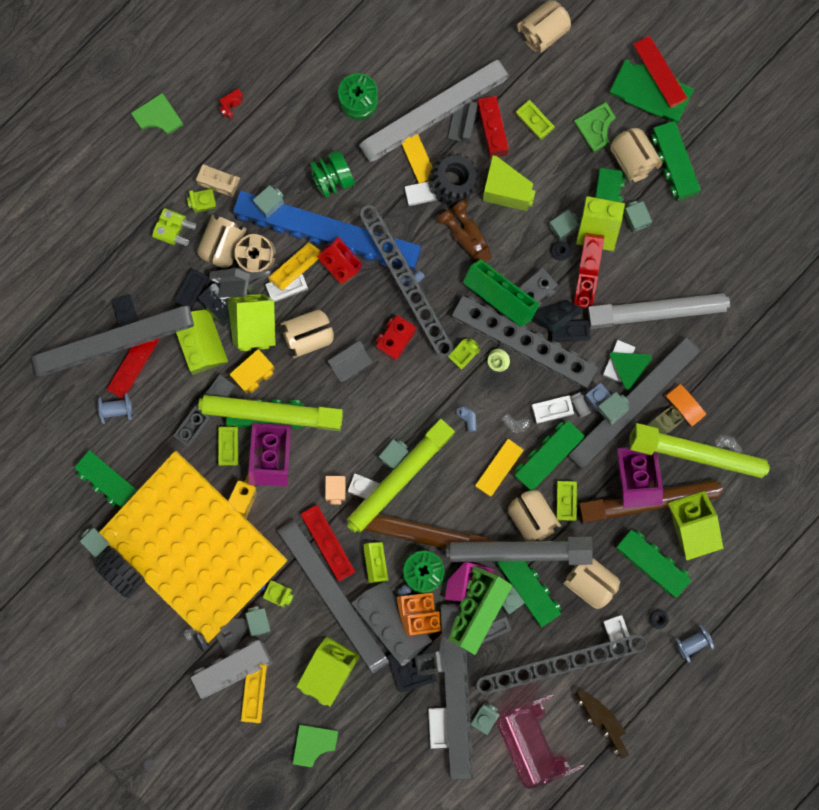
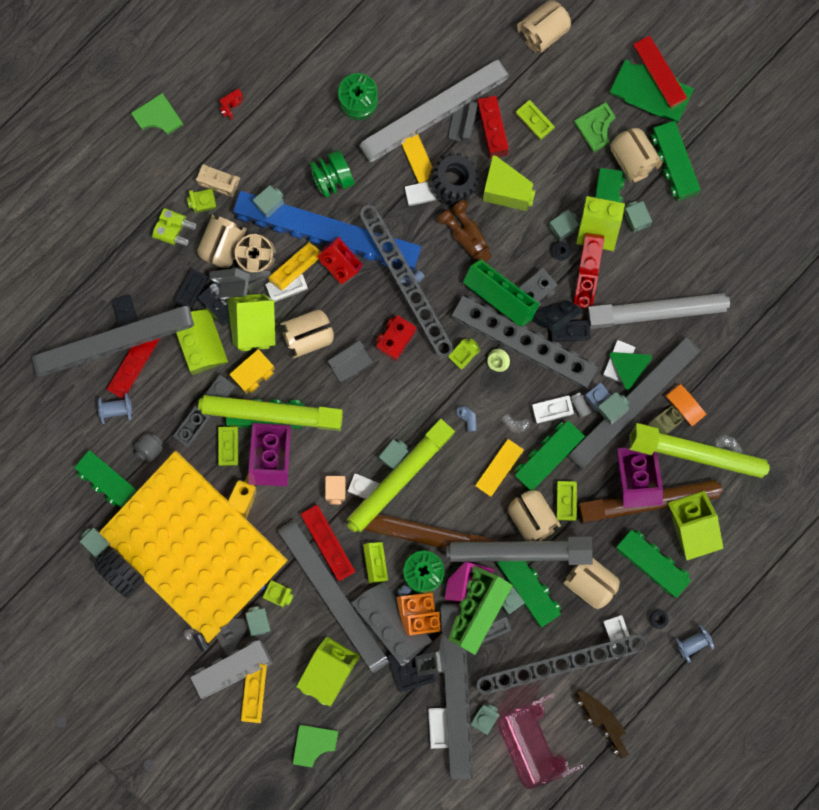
none -> dark grey head [134,433,163,462]

